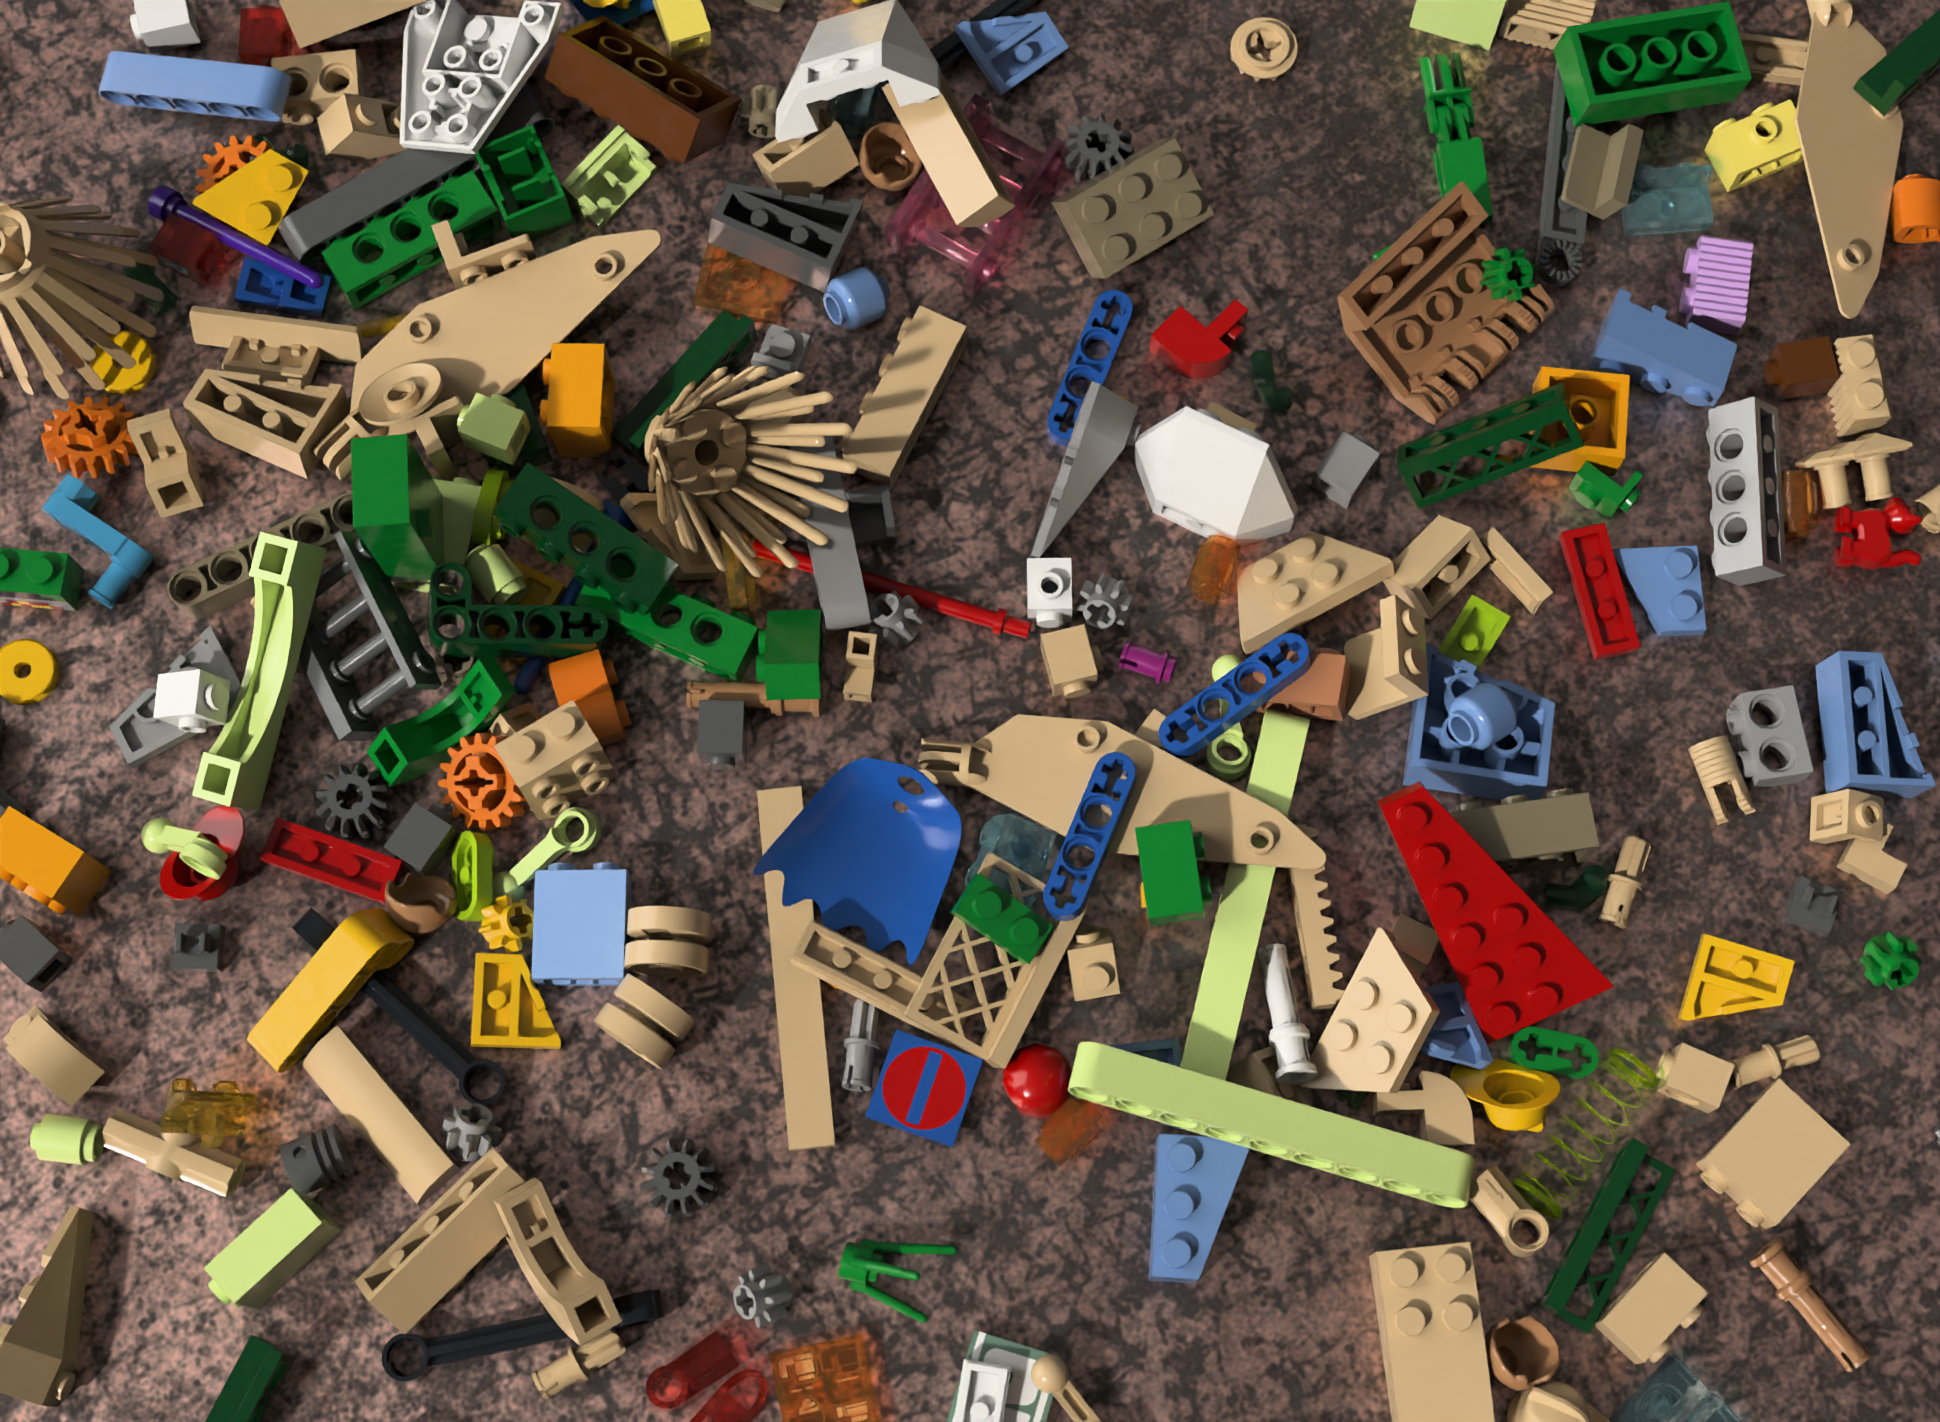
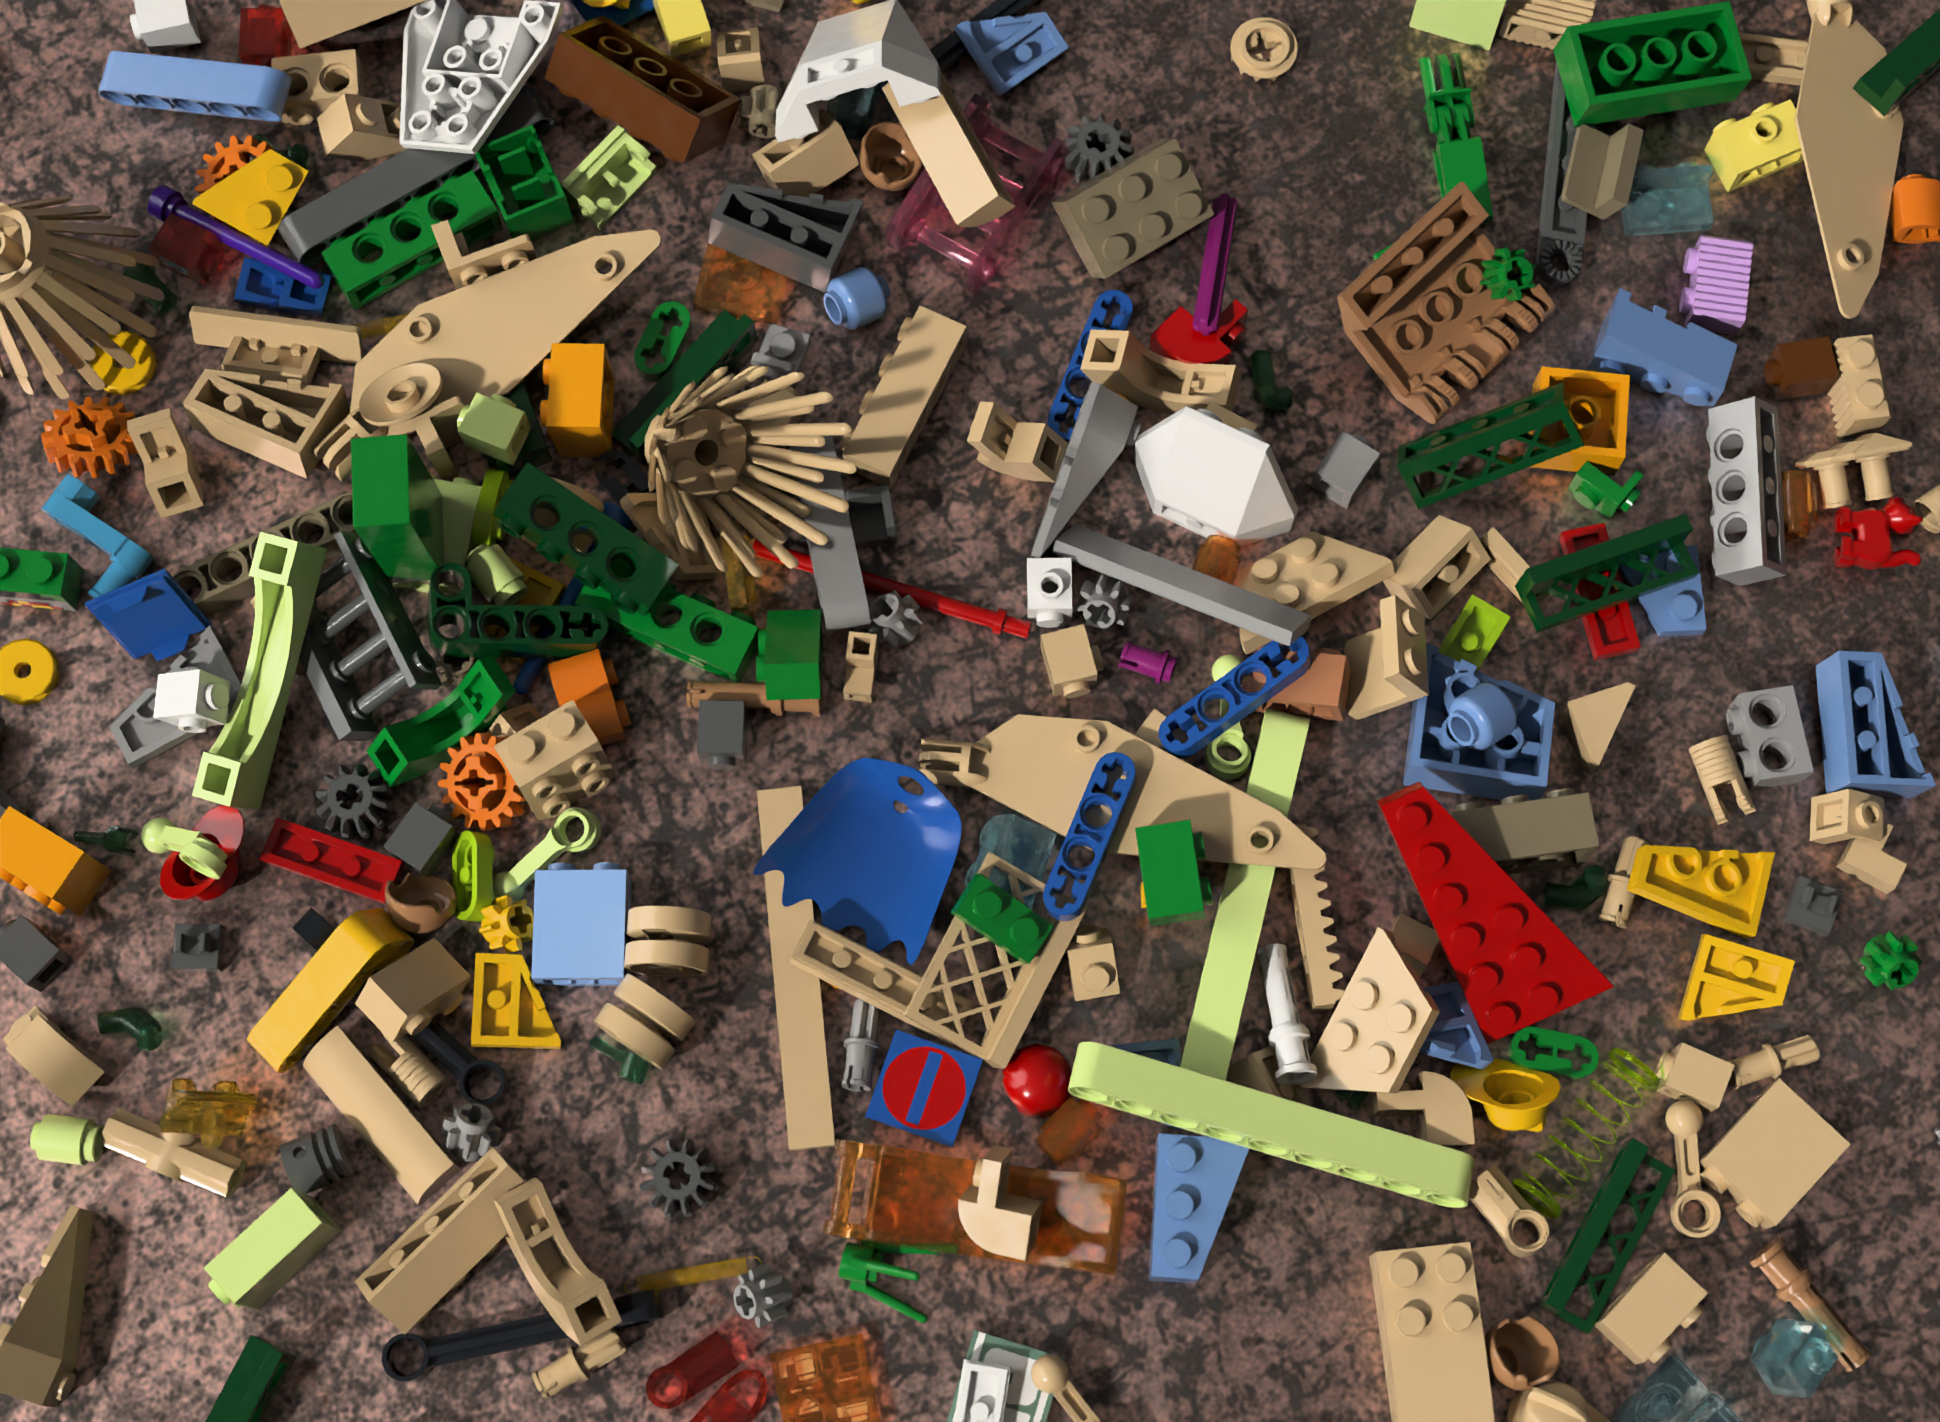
none -> clear green hand [73,825,139,856]
none -> blue piece [85,568,212,662]
none -> clear green arm [97,1007,162,1051]
none -> tan brick [355,938,471,1043]
none -> tan hinge [366,1033,449,1109]
none -> clear green hand [589,1036,648,1084]
none -> yellow piece [624,1256,761,1293]
none -> green beam [634,301,693,382]
none -> tan slope [717,27,765,92]
none -> clear orange windscreen [822,1140,1127,1275]
none -> tan brick [958,1145,1043,1261]
none -> tan brick [967,401,1068,482]
none -> light grey tile [1053,524,1312,646]
none -> tan arch [1080,329,1242,414]
none -> magenta axle [1192,193,1238,336]
none -> dark green fence [1515,514,1699,633]
none -> tan slope [1560,682,1636,775]
none -> yellow wing [1627,845,1775,939]
none -> tan piece [1665,1100,1721,1238]
none -> clear light blue brick [1750,1318,1838,1399]

